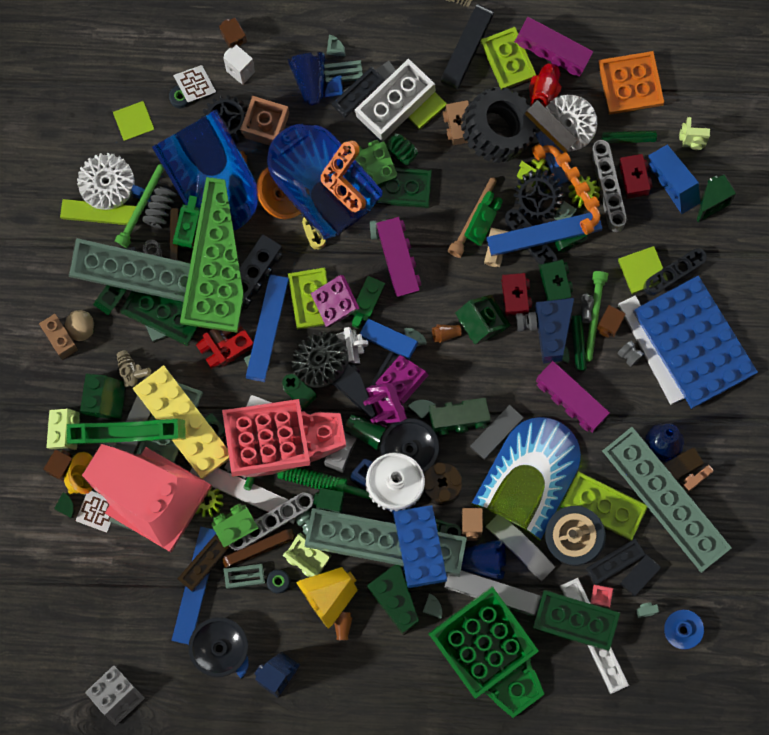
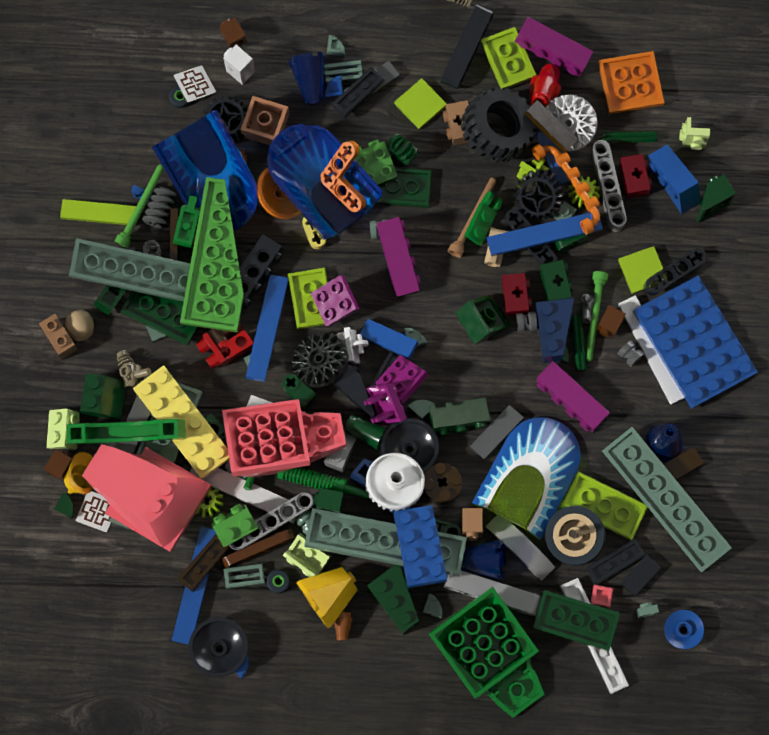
white wheel [77,153,134,210] -> none
light grey bracket [85,666,145,726] -> none
lime sticker [113,101,154,141] -> none
dark blue wedge [255,652,300,698] -> none
green hinge [351,276,385,329] -> none
white brick [355,59,436,141] -> none
dark orange cone [432,324,461,343] -> none
nougat plate [682,465,714,493] -> none

